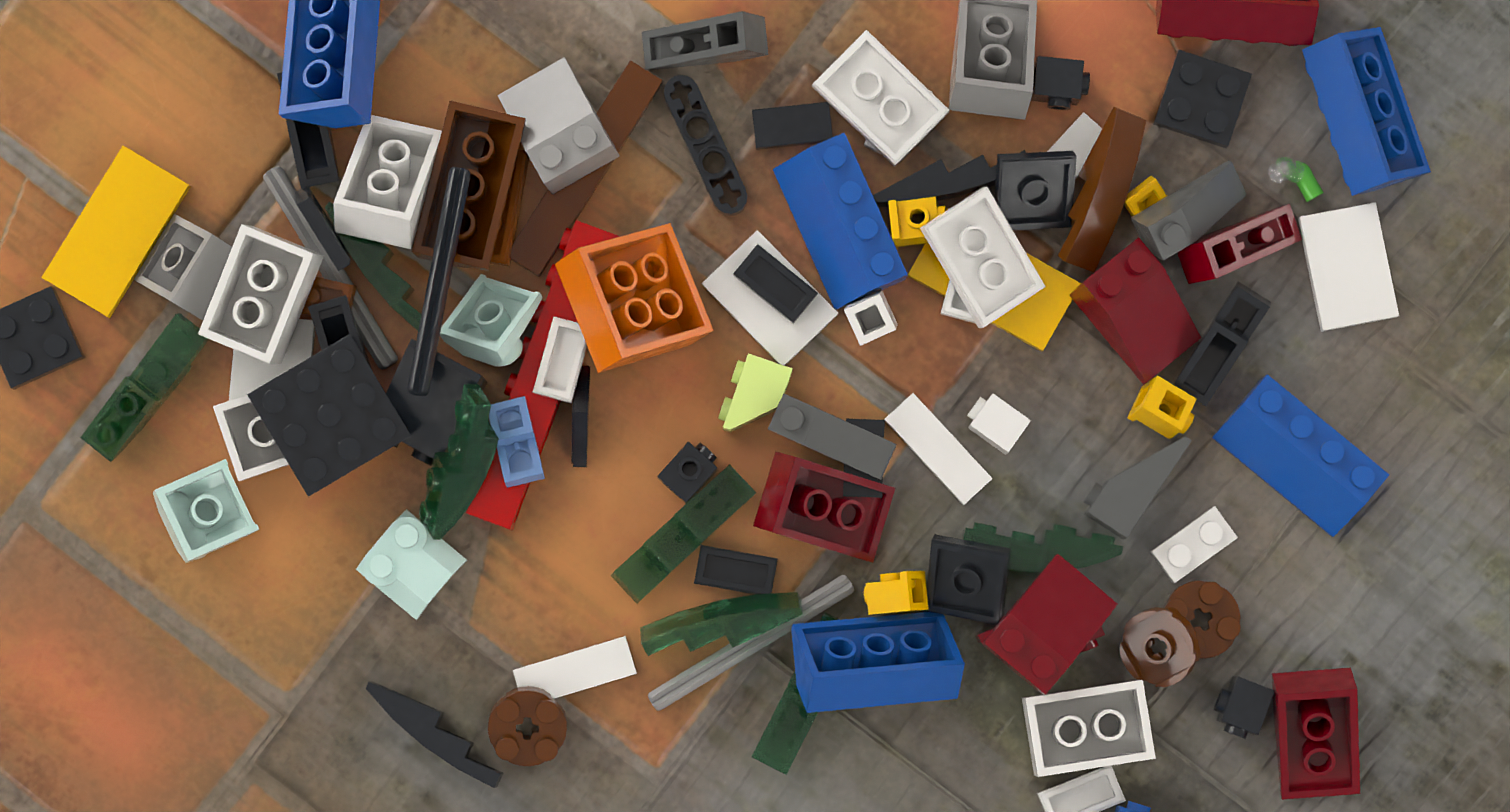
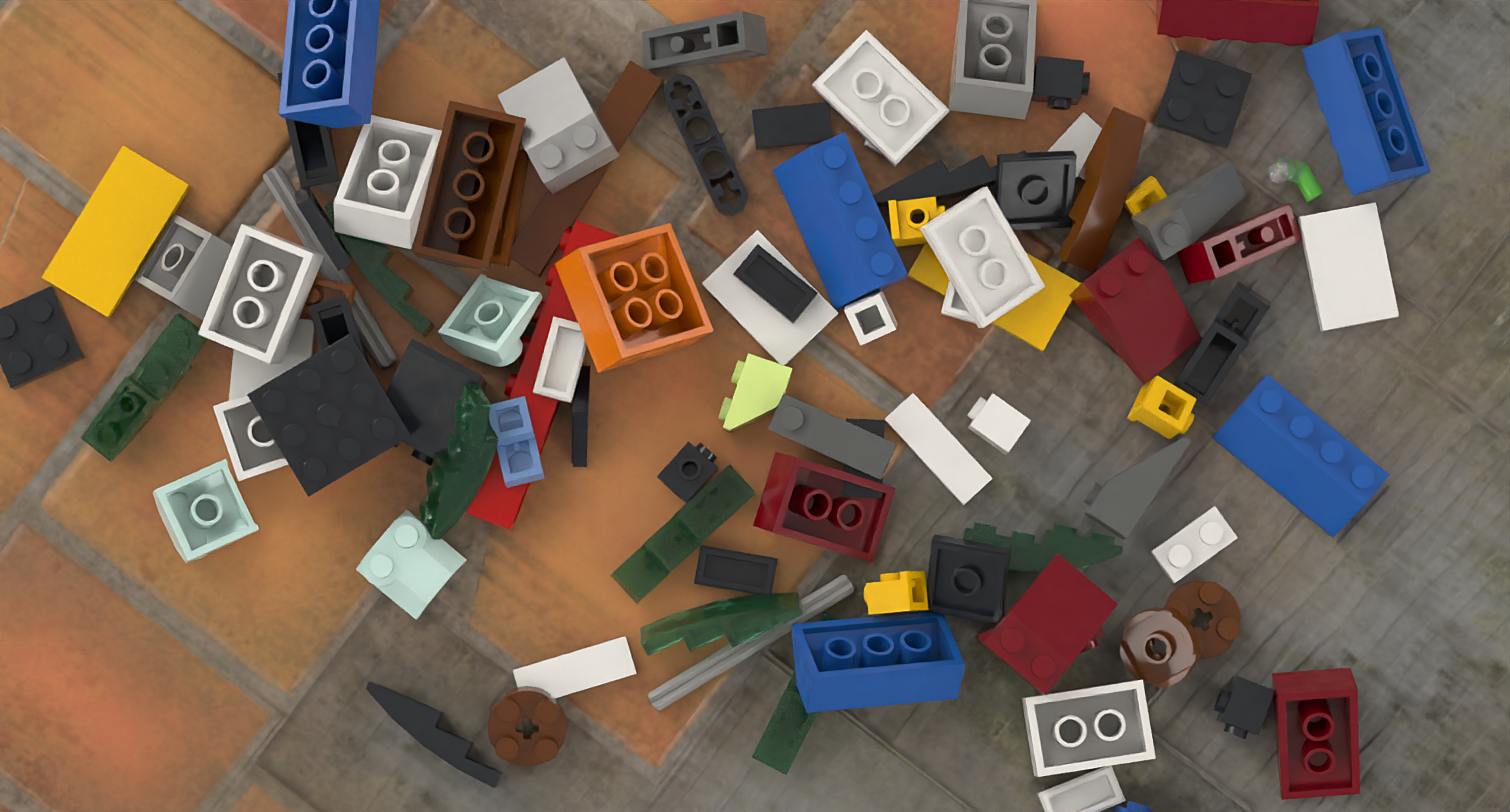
black axle [407,167,470,396] -> none

